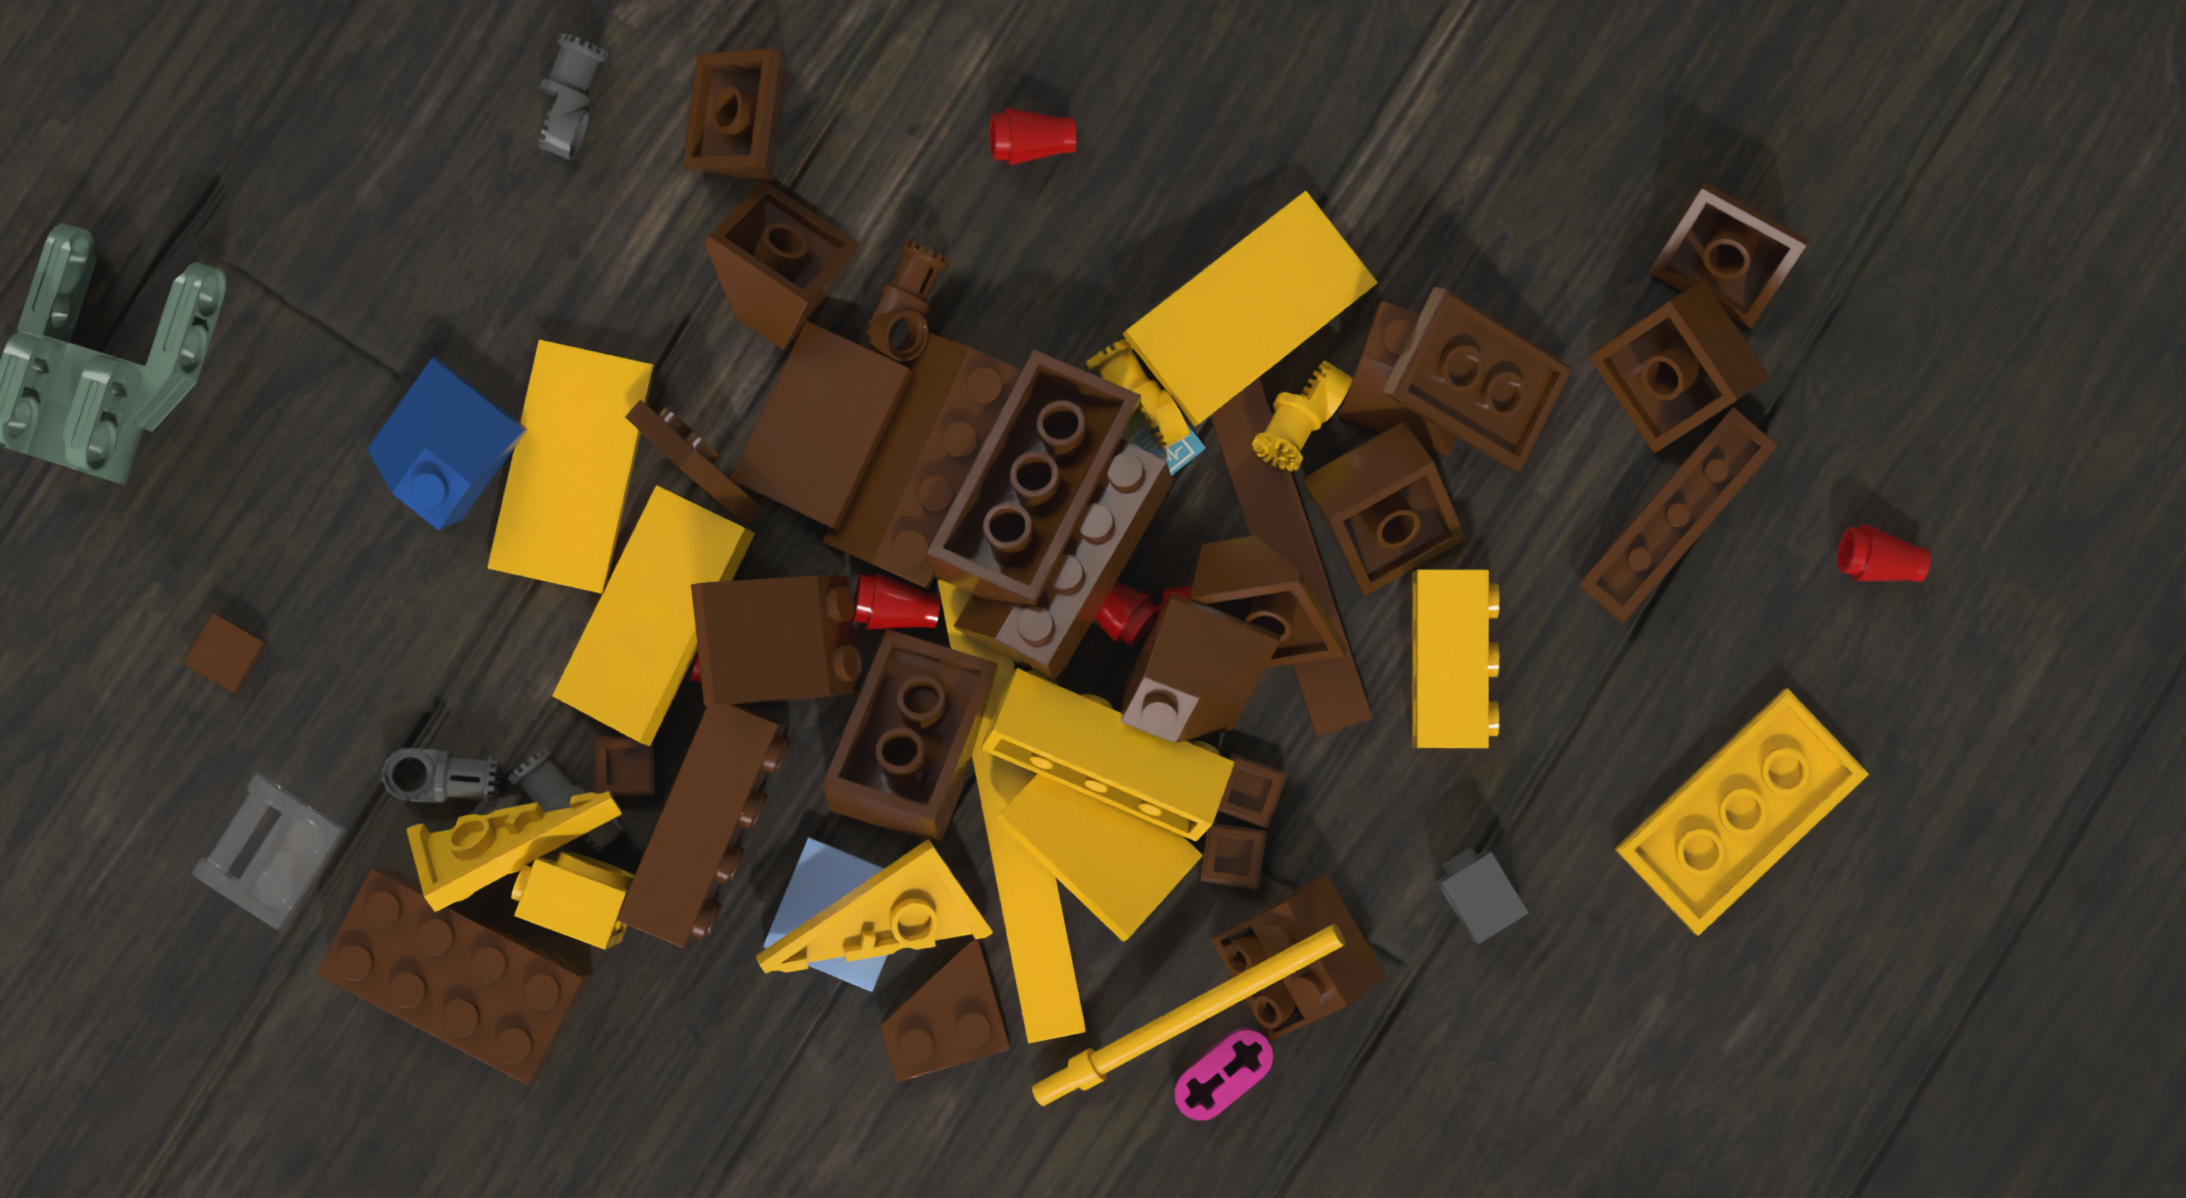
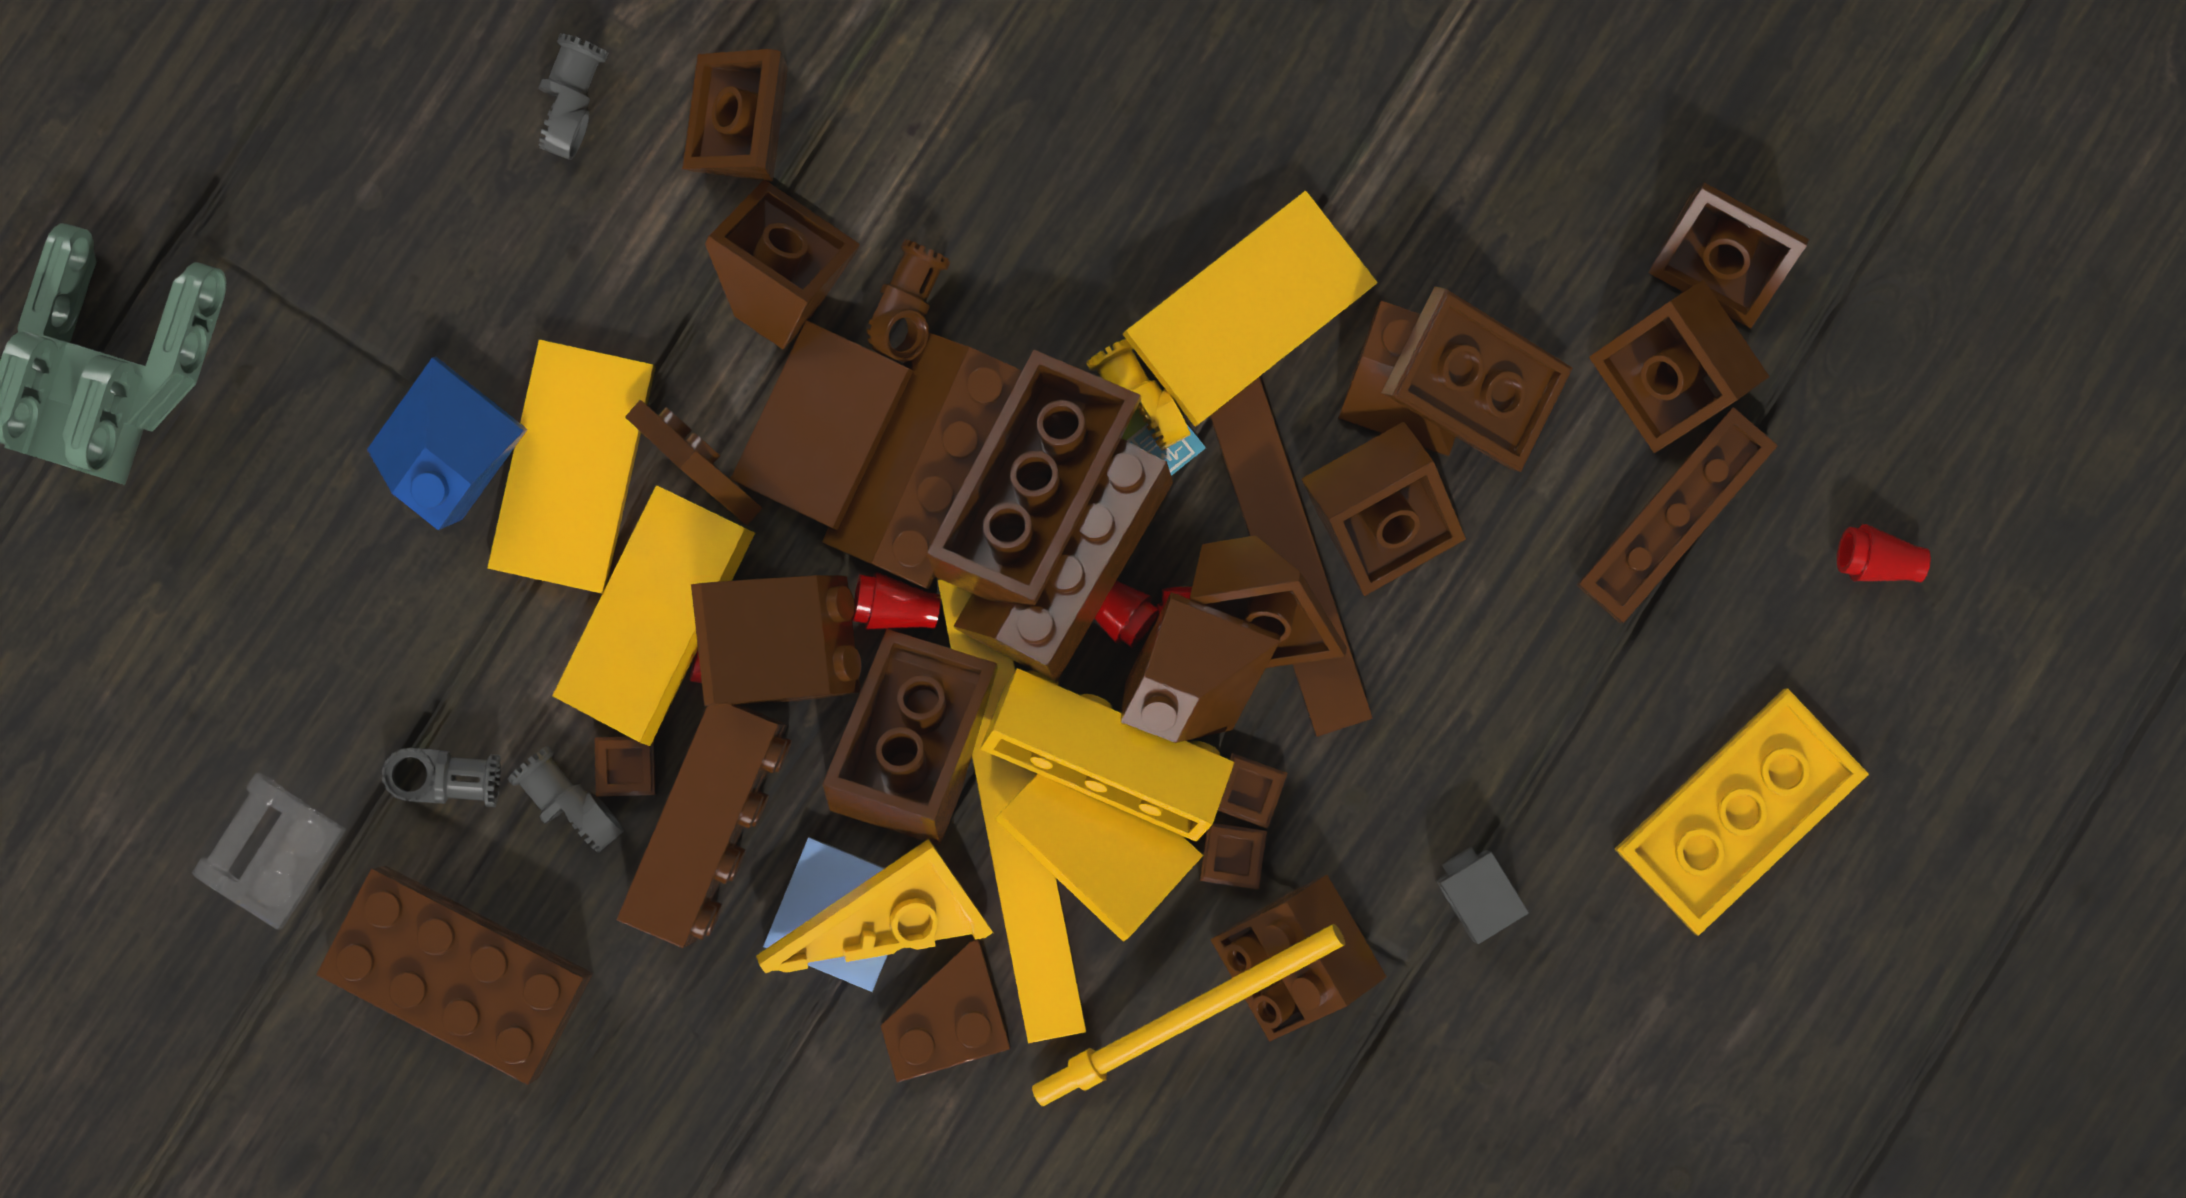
reddish brown tile [183,613,268,693] -> none
yellow wing [406,791,622,912] -> none
yellow brick [511,849,635,950] -> none
red cone [989,107,1076,166] -> none
dark pink beam [1174,1027,1273,1121] -> none
yellow connector [1251,360,1353,471] -> none
yellow brick [1412,570,1499,748] -> none

